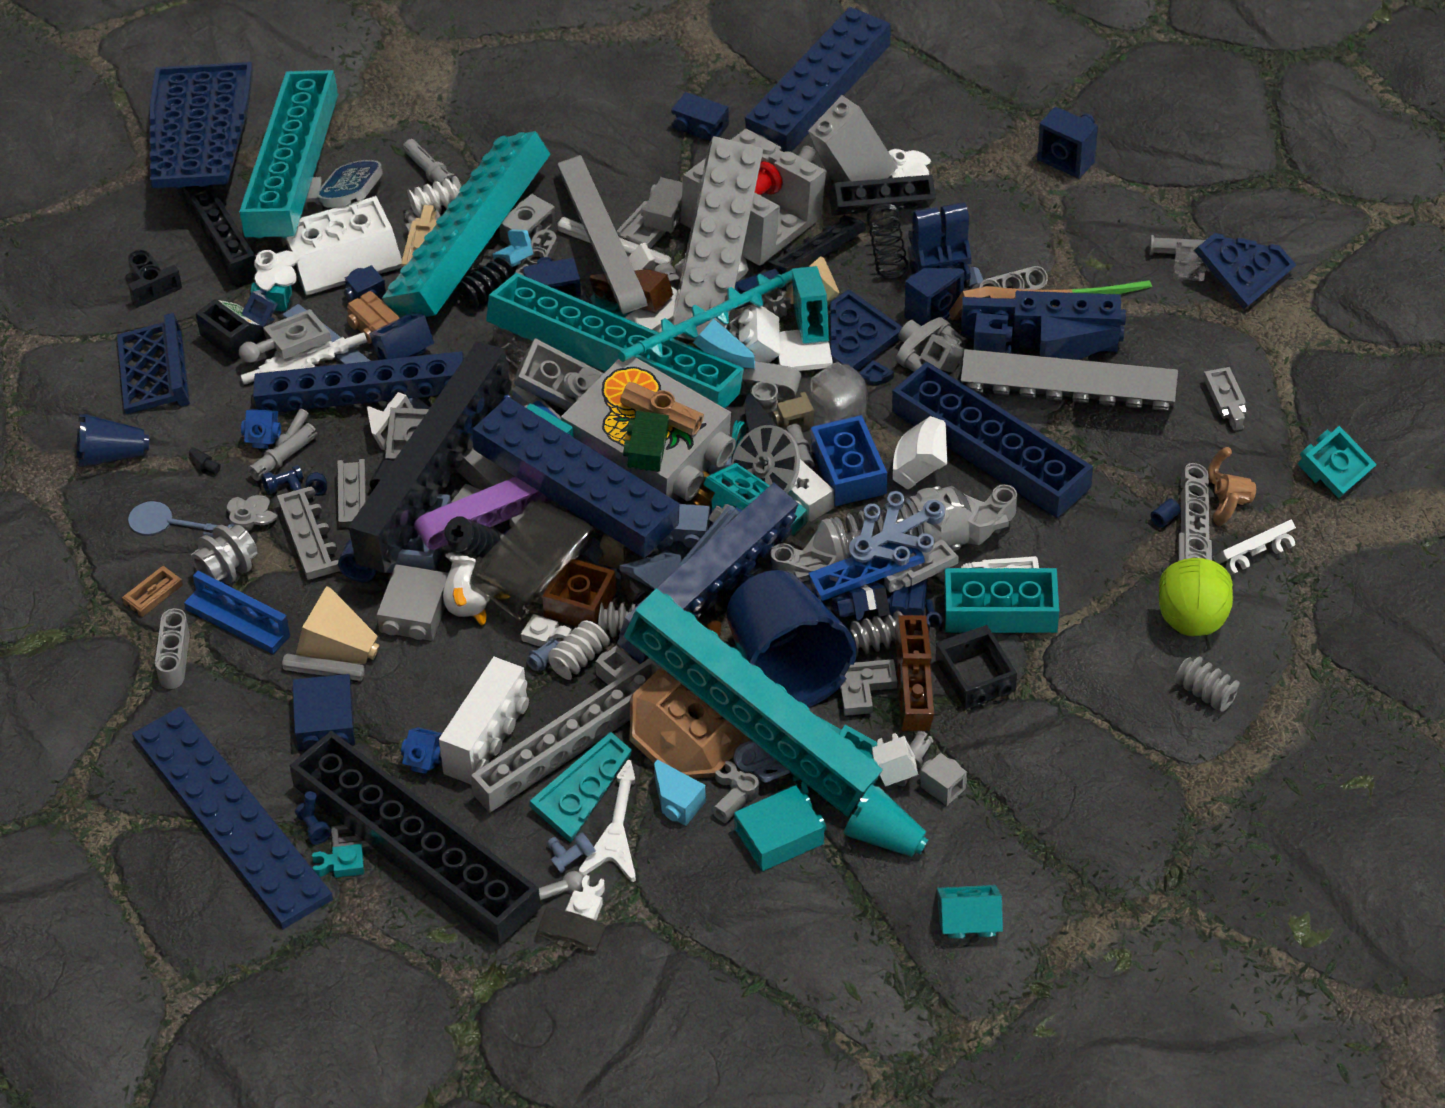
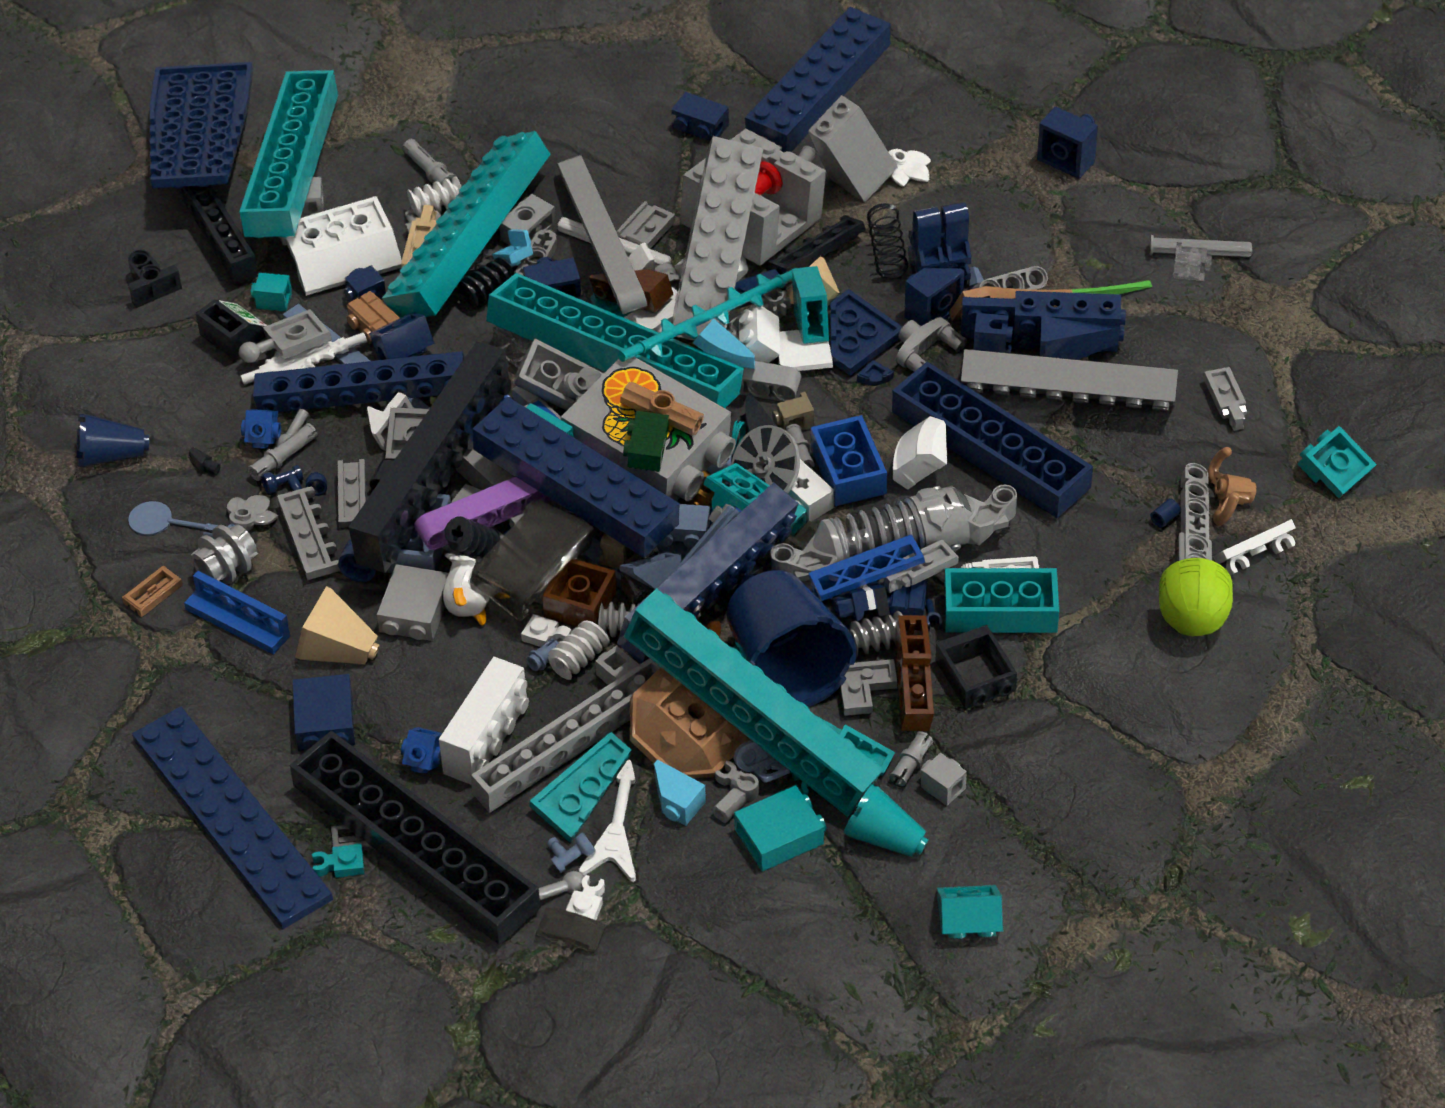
dark blue fence [117,313,190,414] -> none
light grey beam [155,608,190,689] -> none
dark blue panel [241,289,278,327] -> none
white plate [255,250,300,291] -> none
light grey axle [282,654,365,681] -> none
dark blue piece [295,791,332,844] -> none
tile [317,160,383,208] -> none
light grey brick [641,177,683,233] -> none
light grey wheel [752,381,778,417] -> none
clear brick [811,362,868,424] -> none
black brick [828,174,936,216] -> none
sand blue plant [849,491,945,566] -> none
white brick [872,733,918,786] -> none
light grey brick [920,334,964,373] -> none
light grey piece [1175,657,1240,712] -> none
dark blue plate [1194,233,1296,309] -> none

